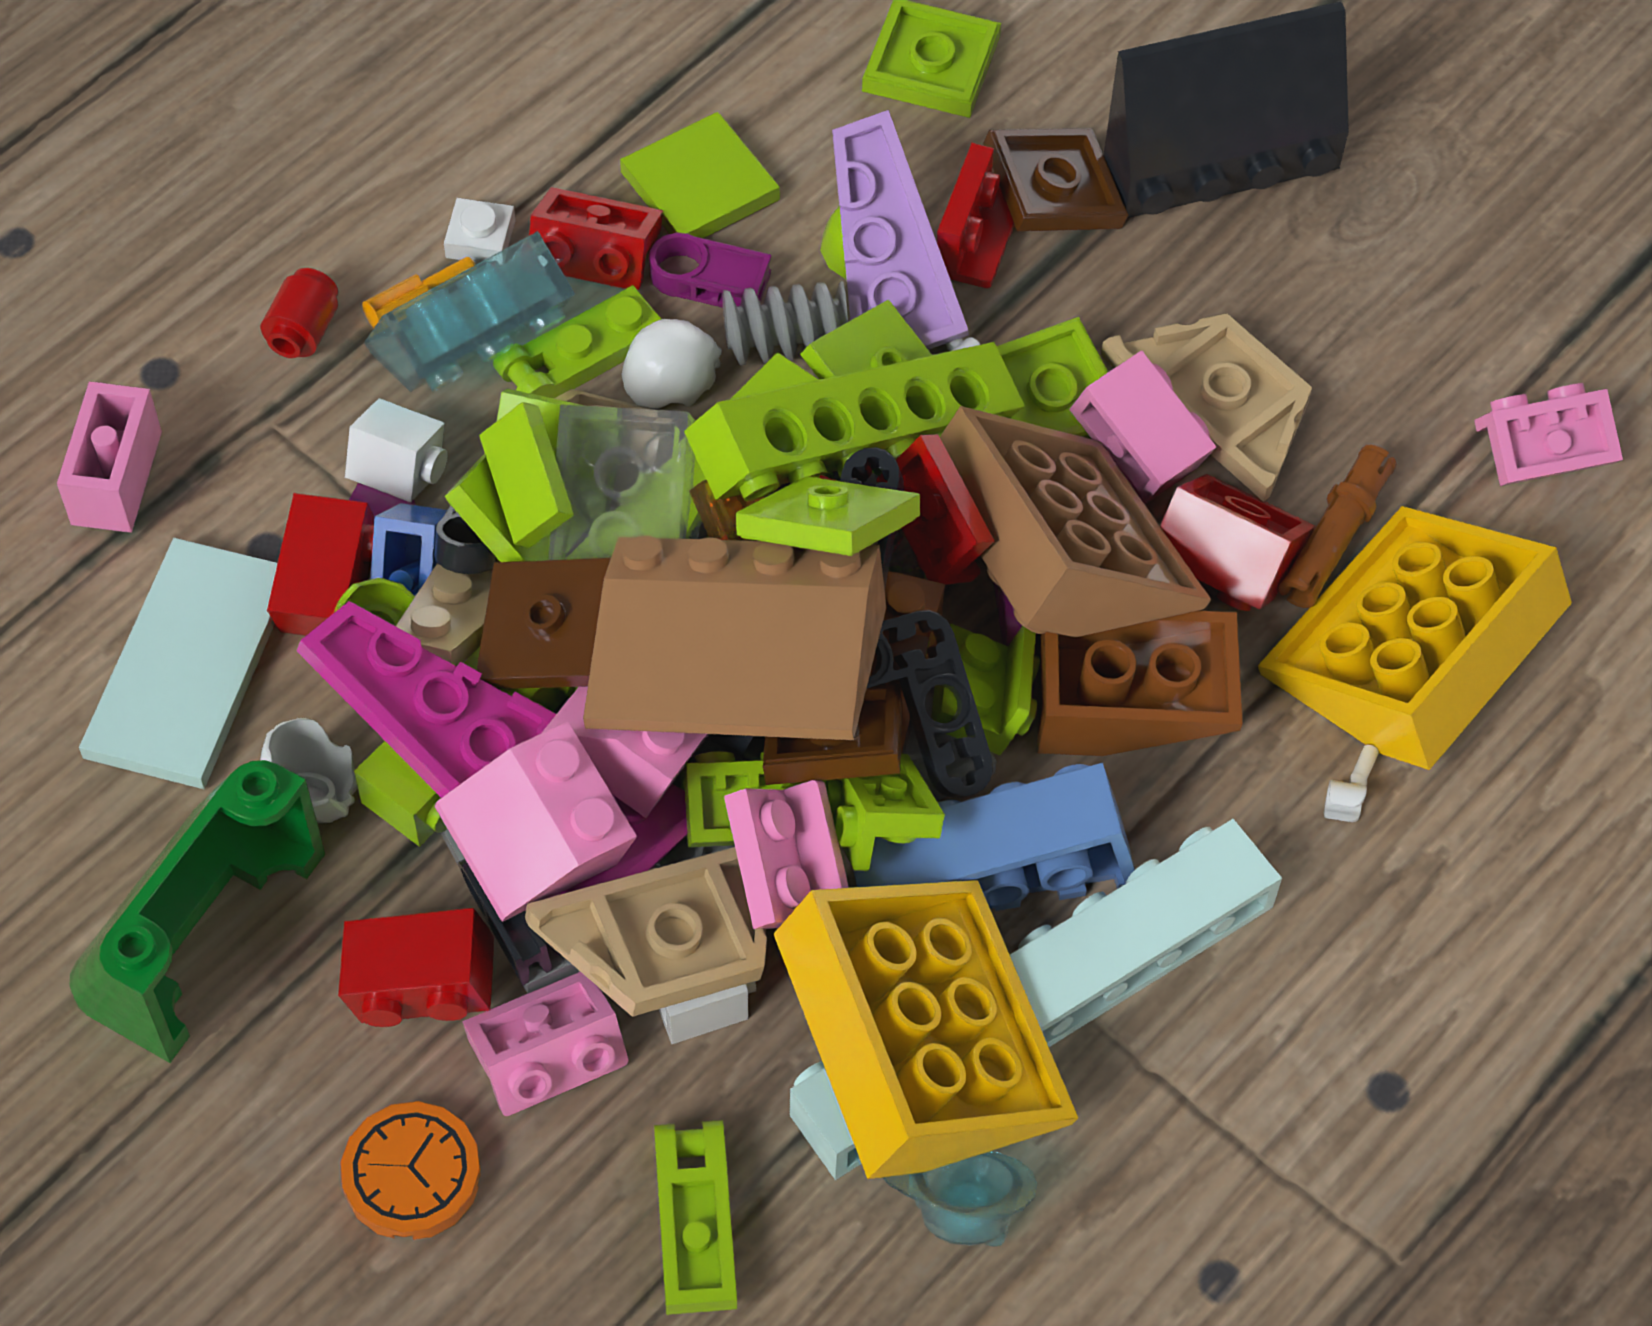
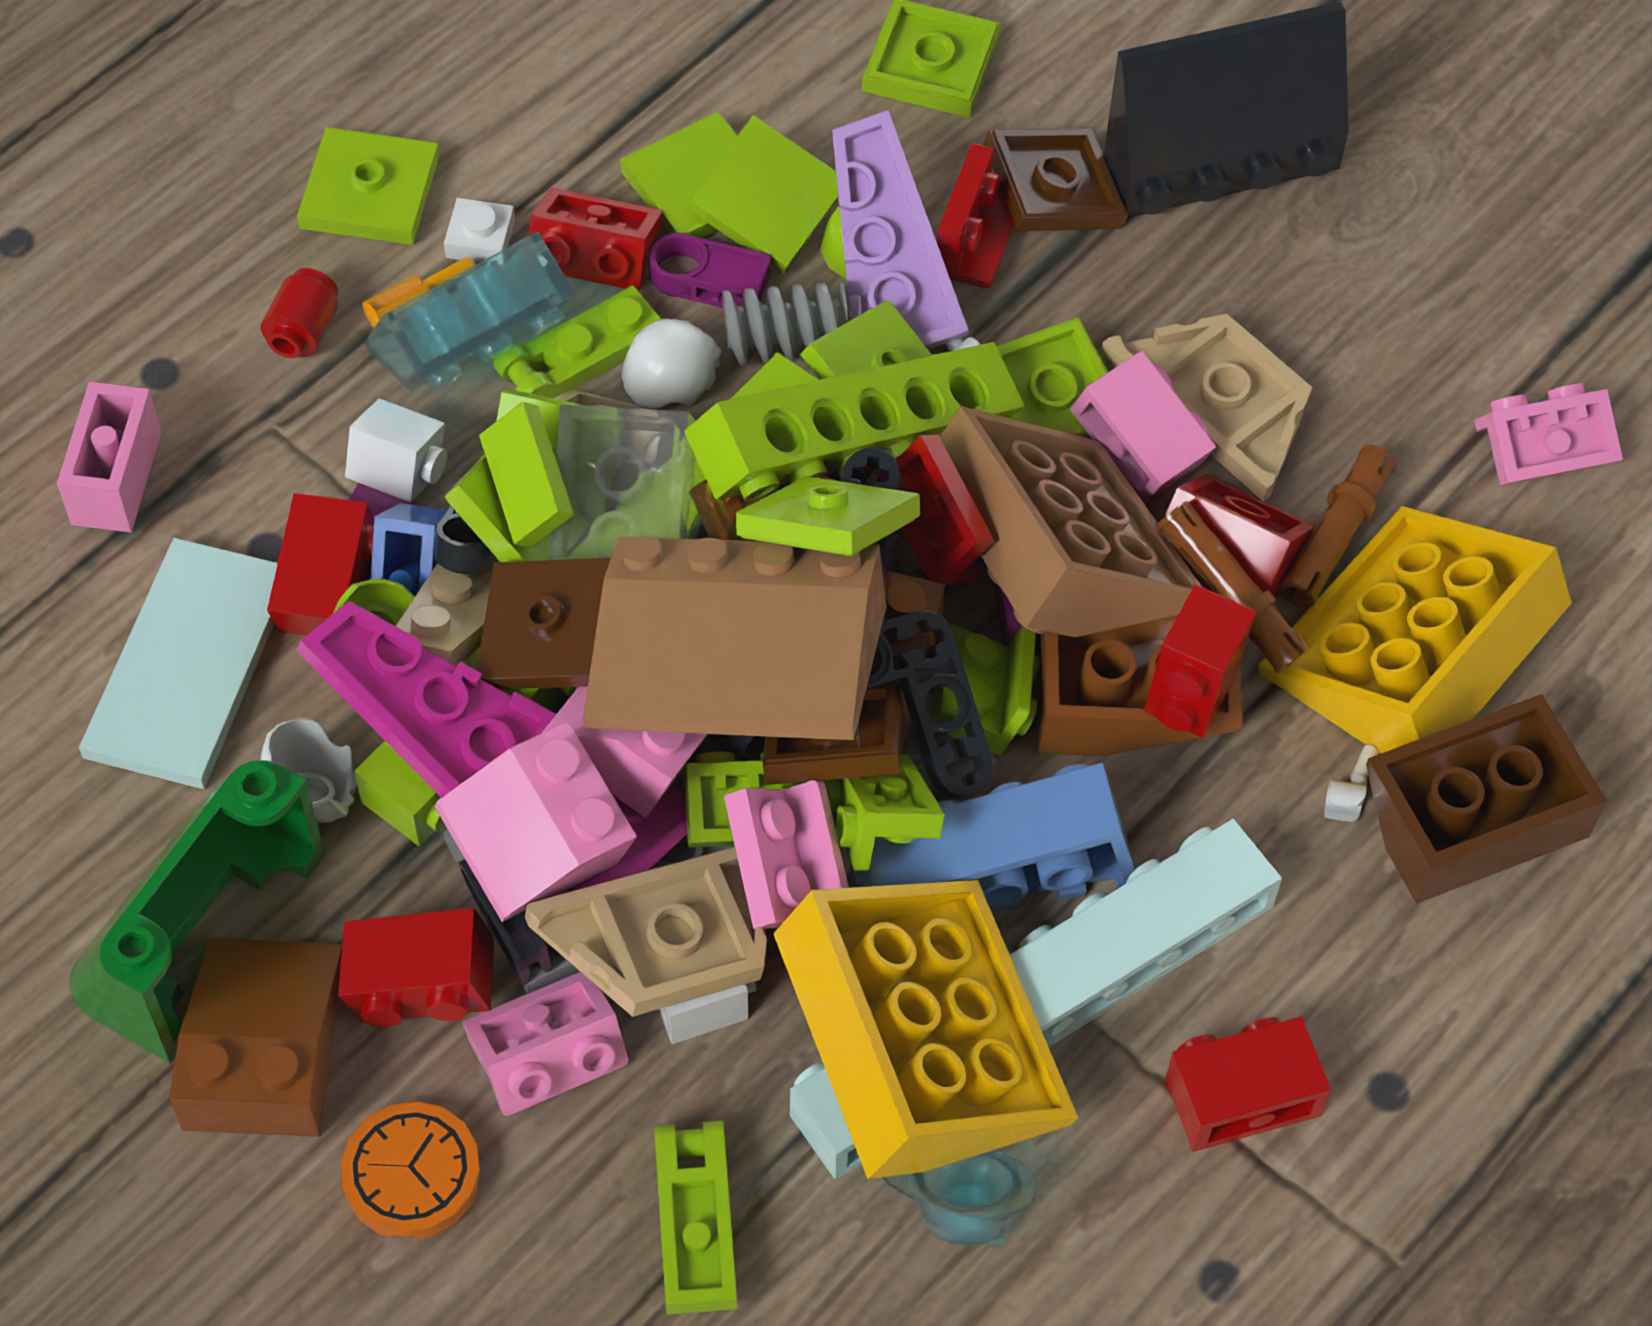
none -> dark orange slope [169,938,342,1137]
none -> lime plate [297,127,440,245]
none -> lime tile [687,115,839,274]
none -> red brick [1144,584,1257,739]
none -> dark orange pin [1156,500,1309,674]
none -> red brick [1165,1016,1332,1152]
none -> reddish brown slope [1366,694,1607,904]

